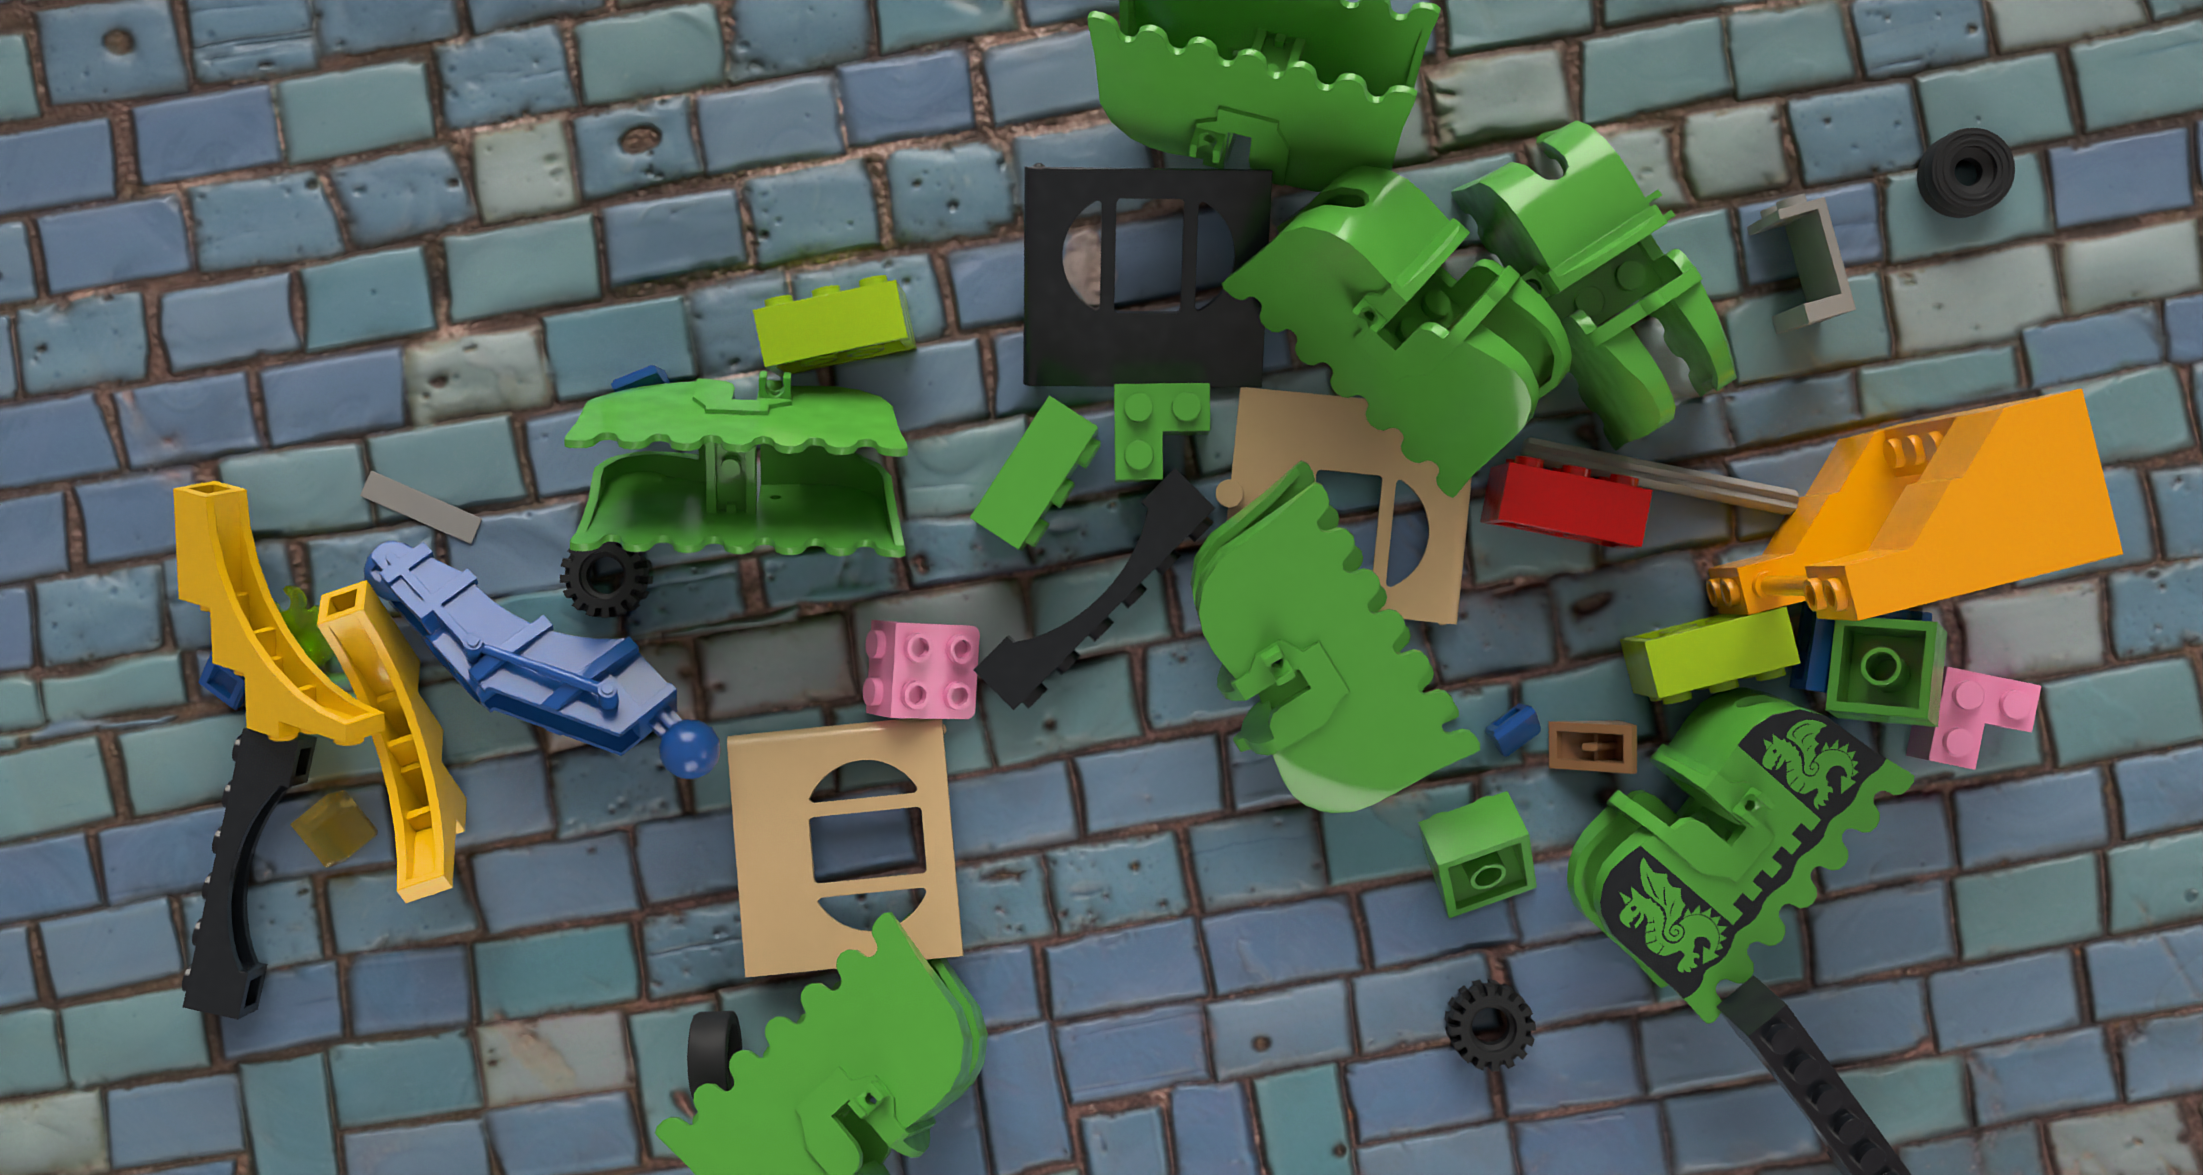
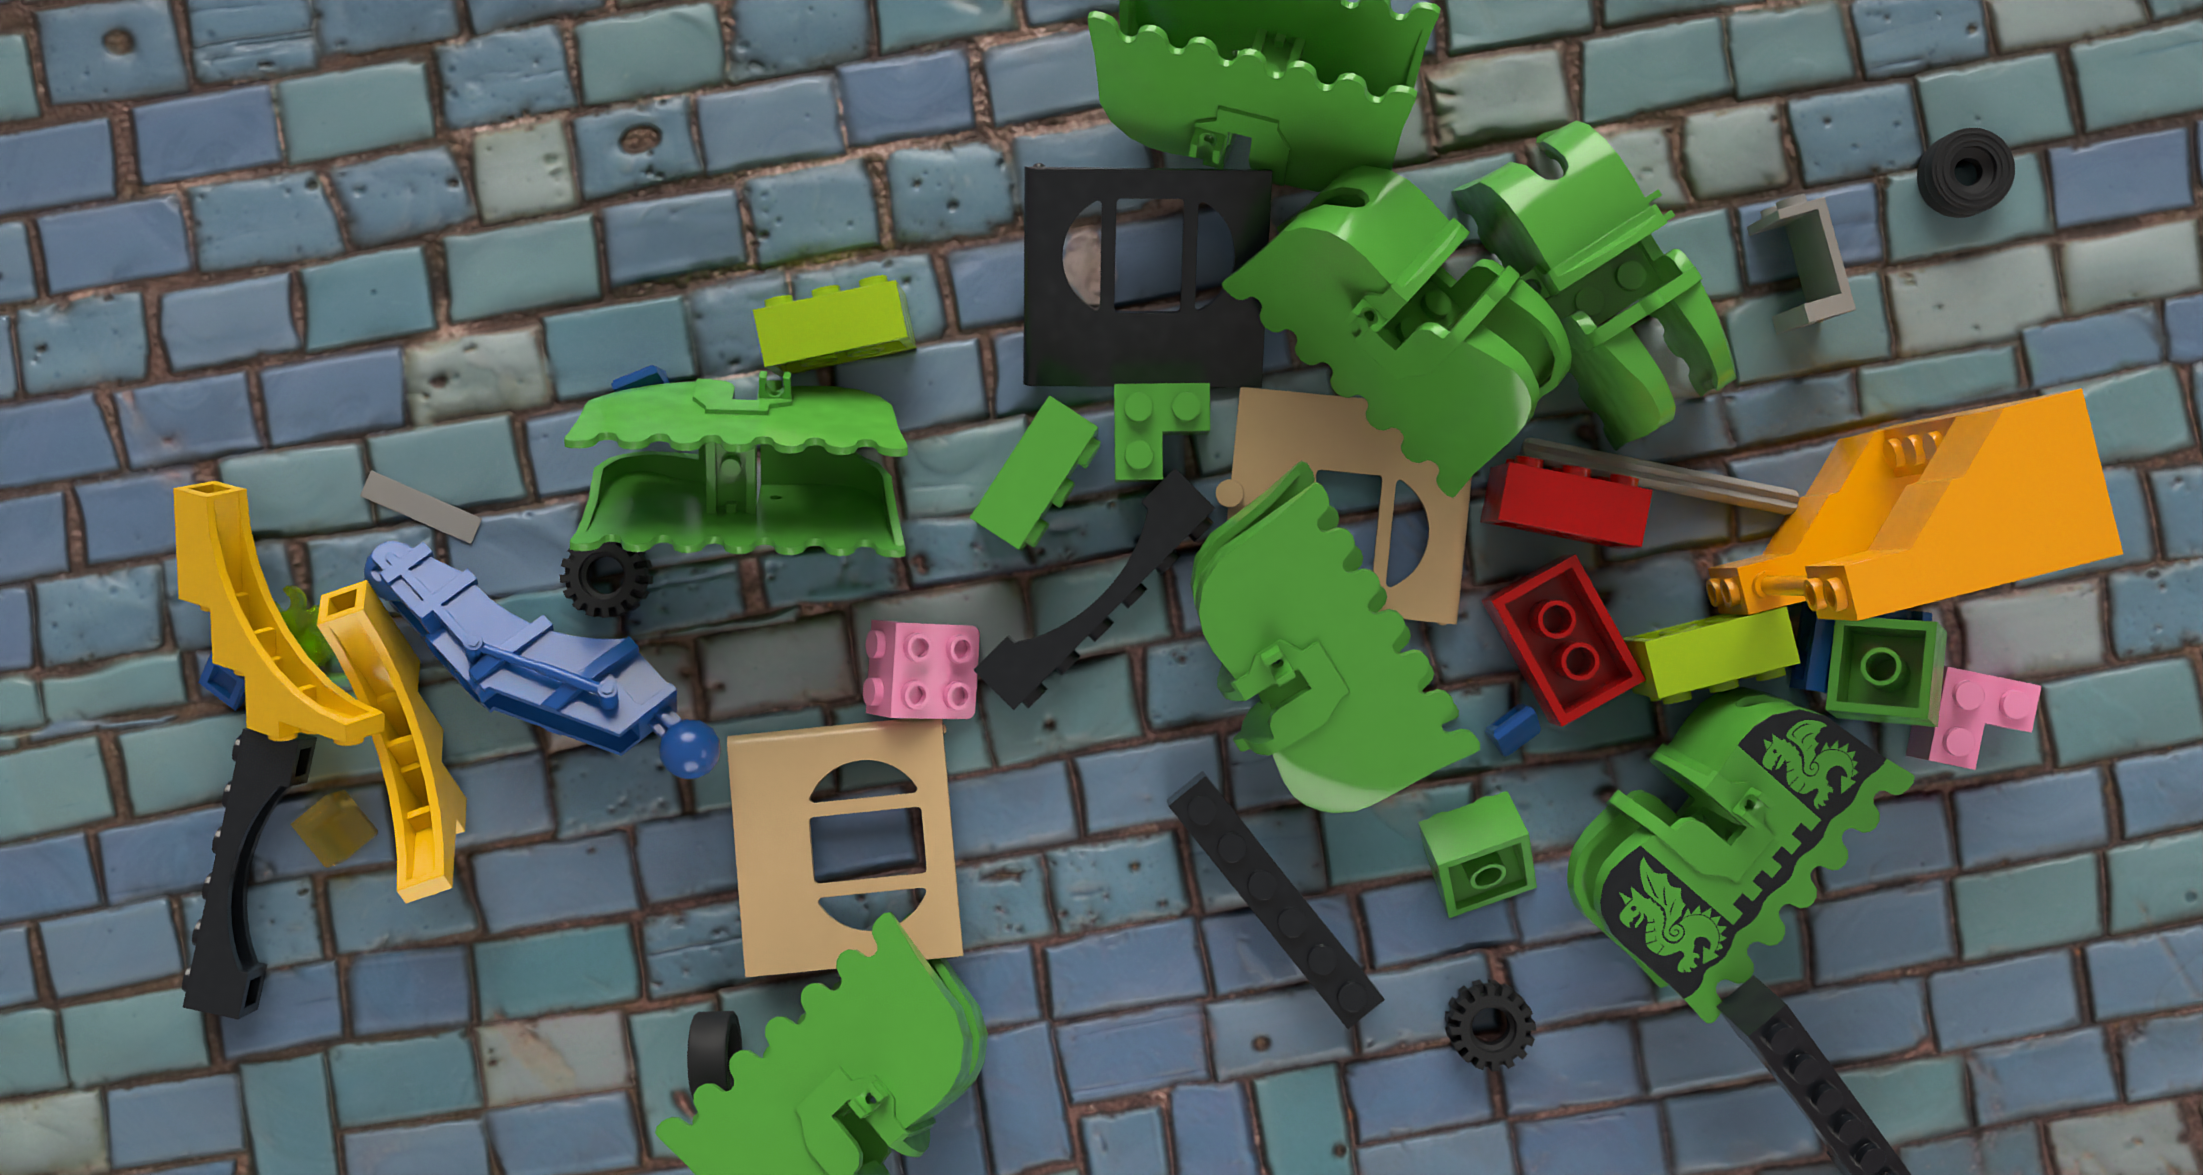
medium nougat slope [1548,720,1637,774] -> none
none -> black arch [1167,771,1385,1029]
none -> red brick [1481,554,1646,727]

